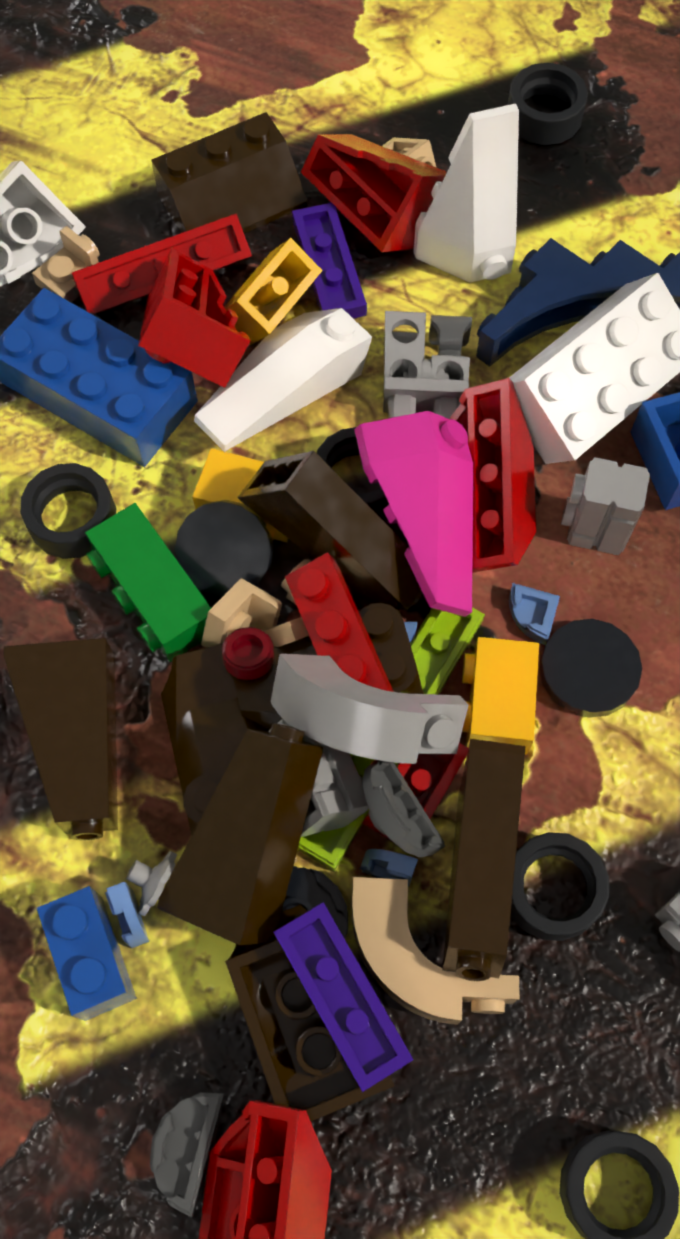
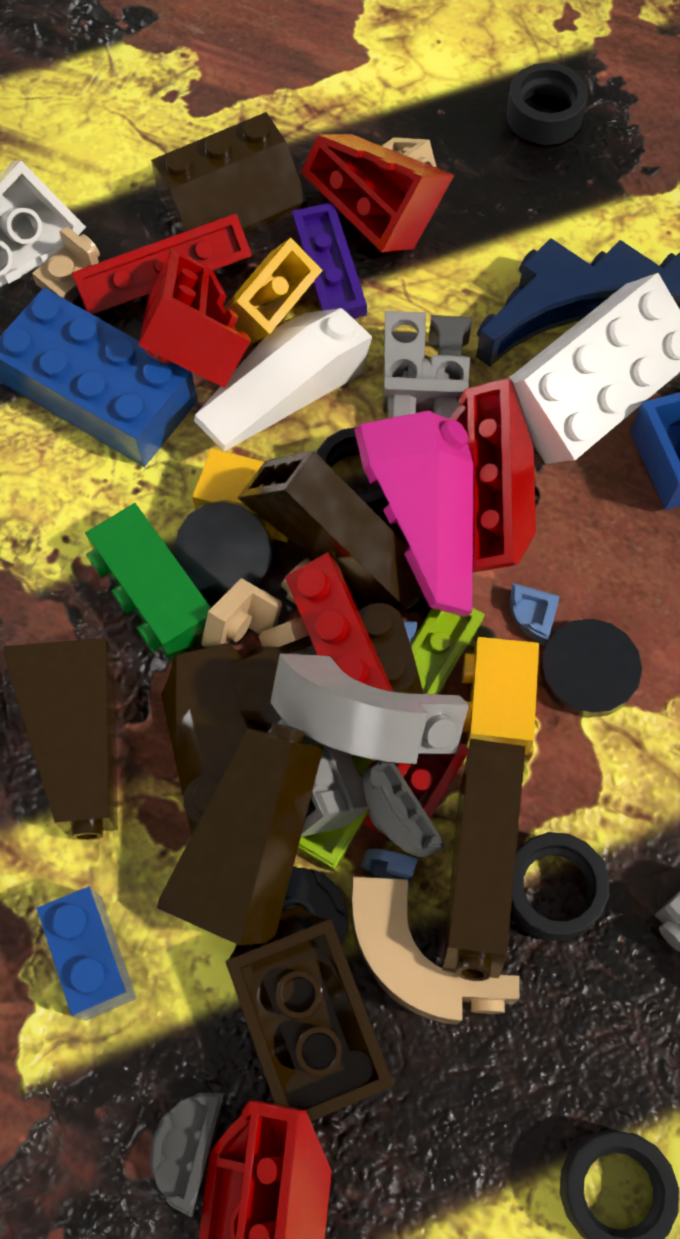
black tyre [20,463,116,559] -> none
medium blue tile [105,882,149,949] -> none
light grey plant [126,851,177,916] -> none
dark red tile [222,627,274,680] -> none
dark purple plate [274,902,414,1092] -> none
white wedge [414,104,519,283] -> none
light grey brick [561,457,650,555] -> none

